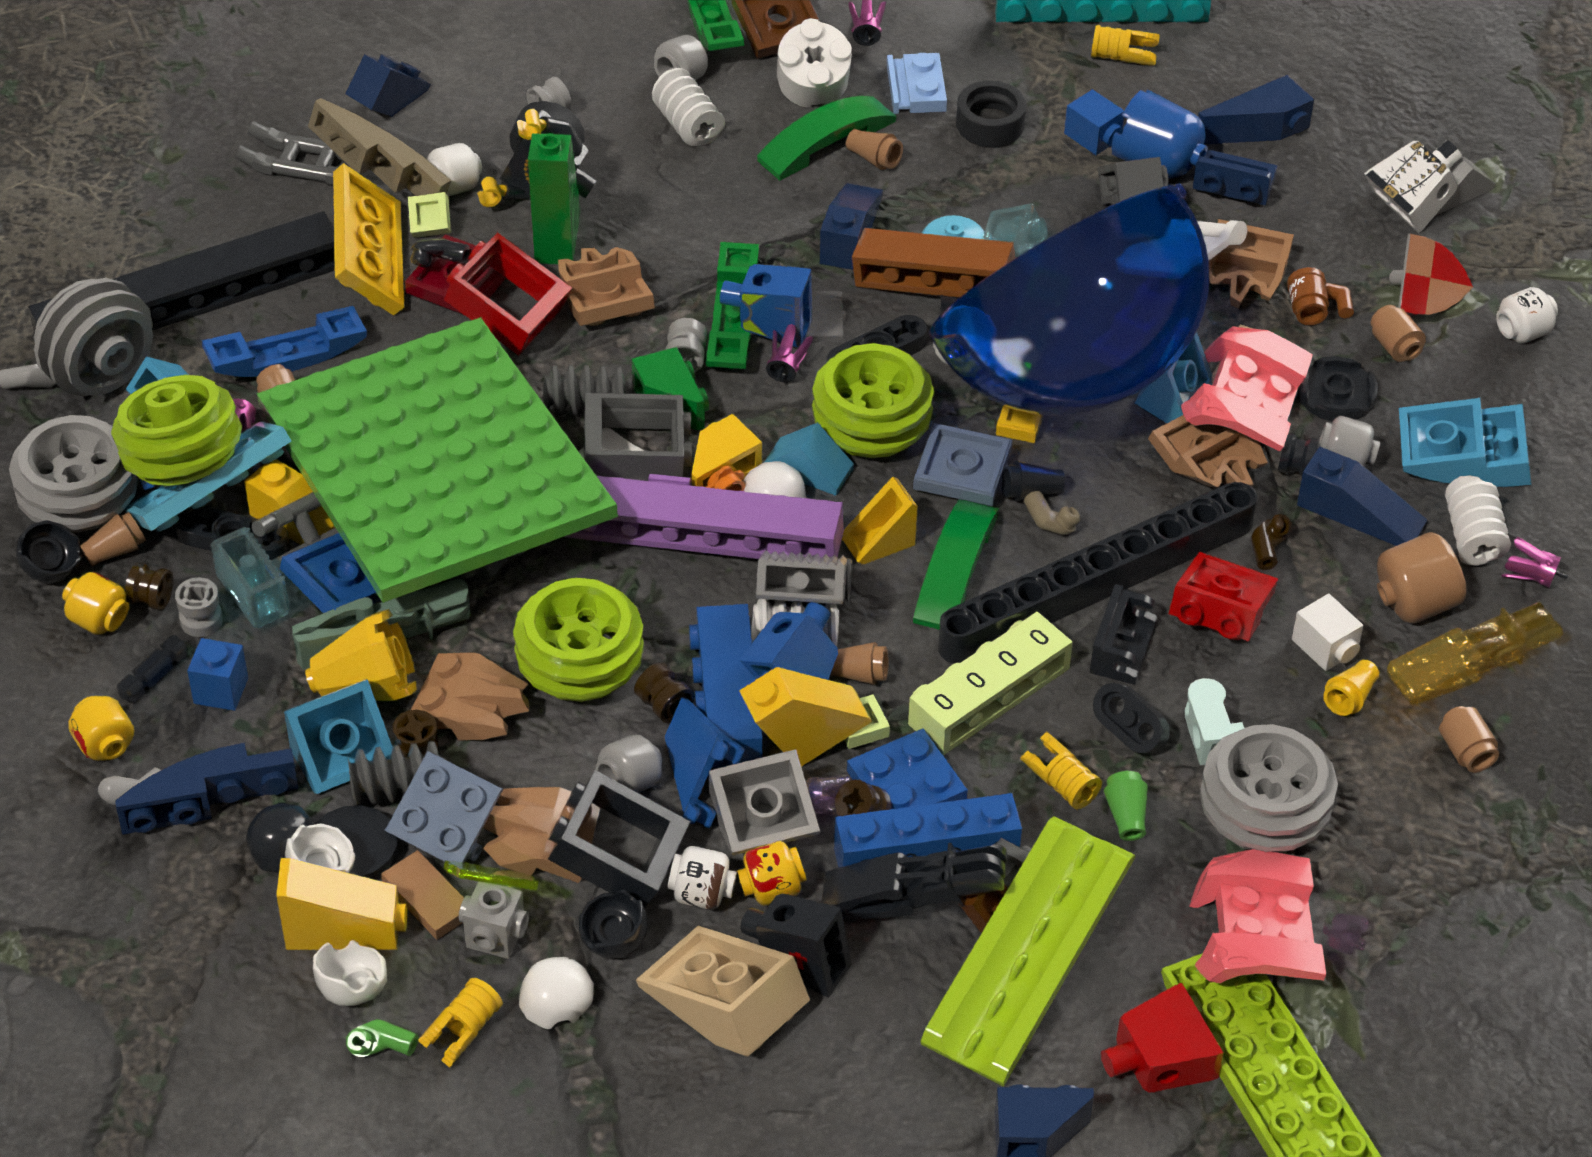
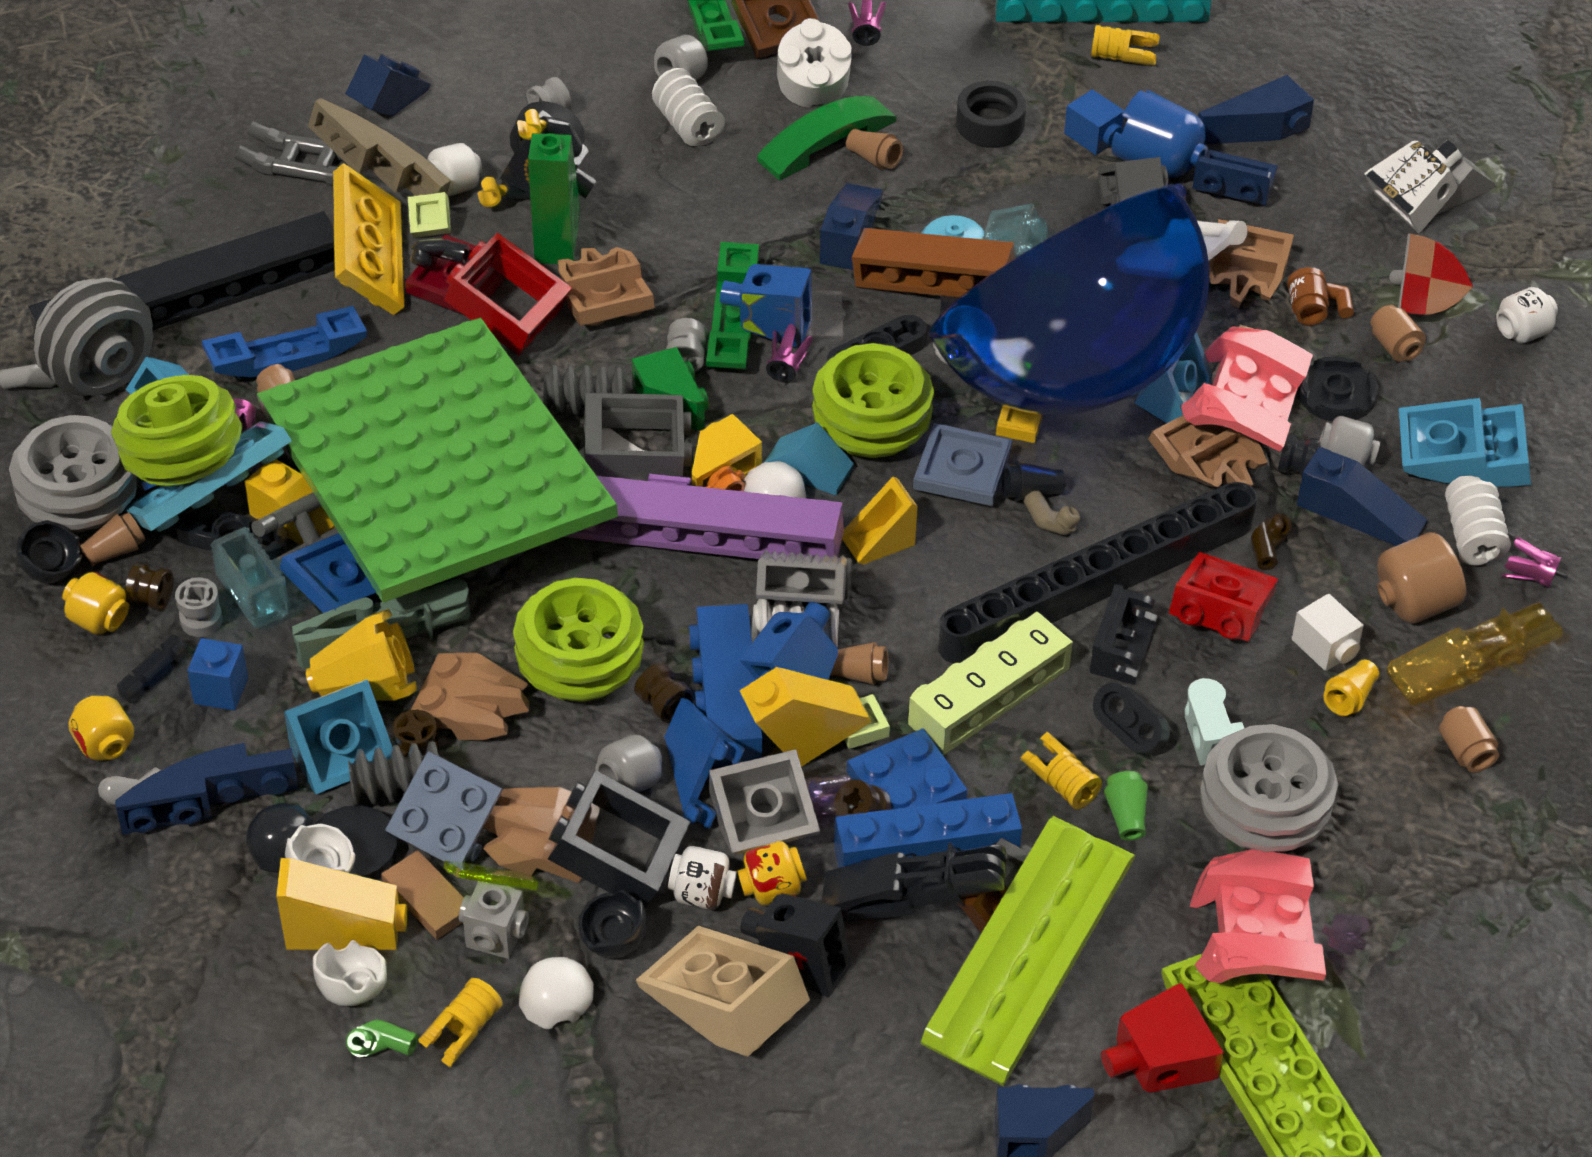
light blue plate [887,53,947,114] -> none
green slope [913,499,999,630] -> none

